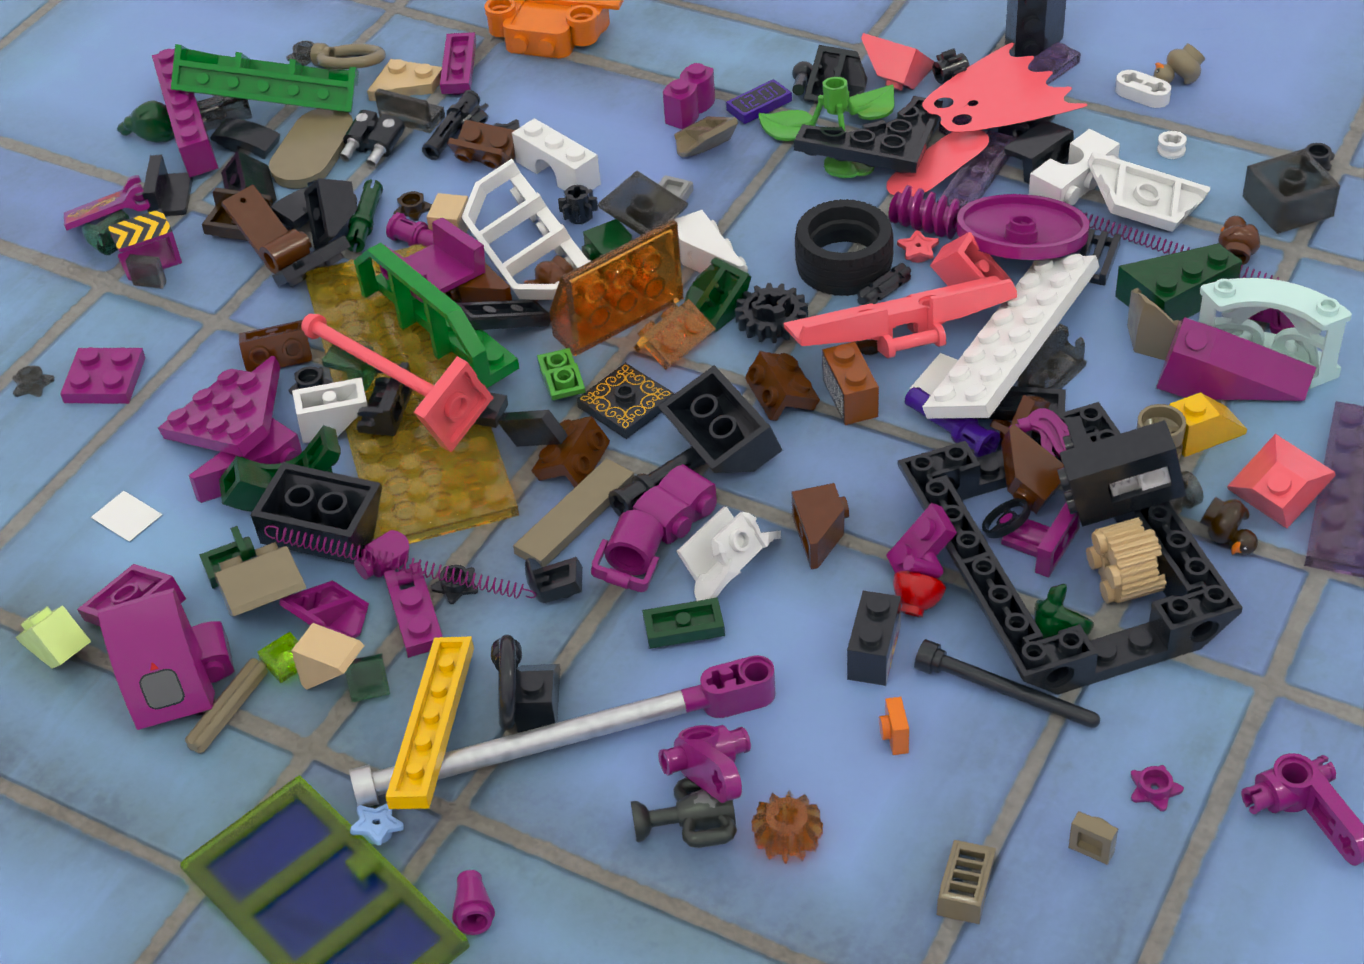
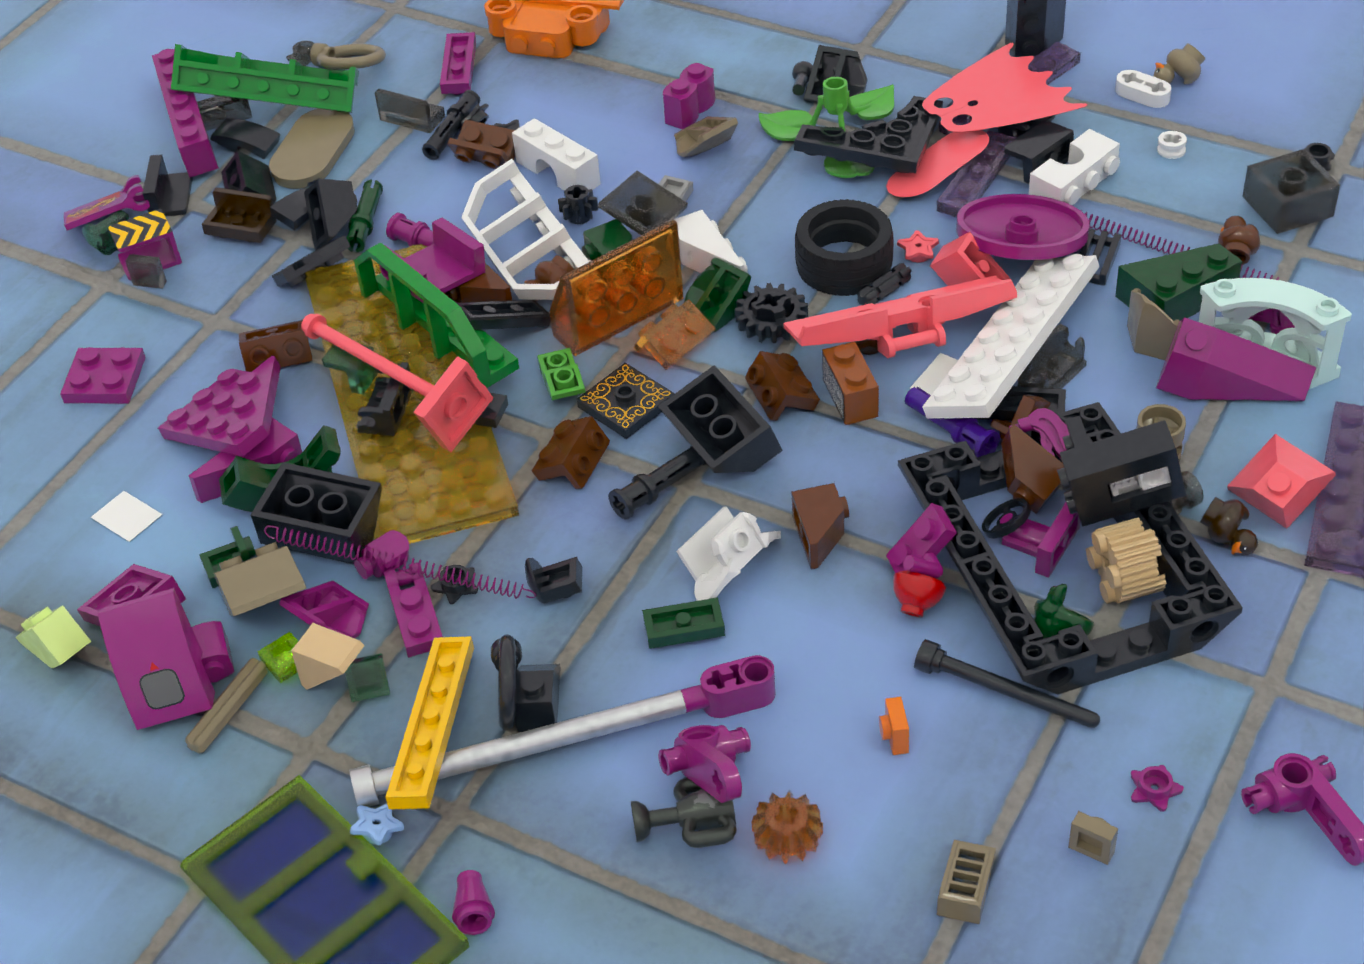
clear smoke plate [12,366,55,397] -> none
dark green hat [117,100,175,143] -> none
reddish brown door [221,185,312,274] -> none
black plate [288,366,332,395] -> none
white slope [292,377,367,444] -> none
black piece [339,110,406,168] -> none
tan wing [367,59,442,101] -> none
dark brown plate [393,191,432,221] -> none
tan brick [426,193,468,233] -> none
black tile [497,410,568,447] -> none
dark tan tile [513,458,635,567] -> none
magenta piece [591,510,664,592] -> none
magenta brick [633,464,717,544] -> none
dark purple tile [726,79,792,124] -> none
black brick [847,590,901,686] -> none
coral slope [861,33,934,91] -> none
magenta piece [888,185,960,240] -> none
black gear [932,48,970,84] -> none
white wing [1088,151,1210,232] -> none
yellow slope [1169,392,1247,457] -> none

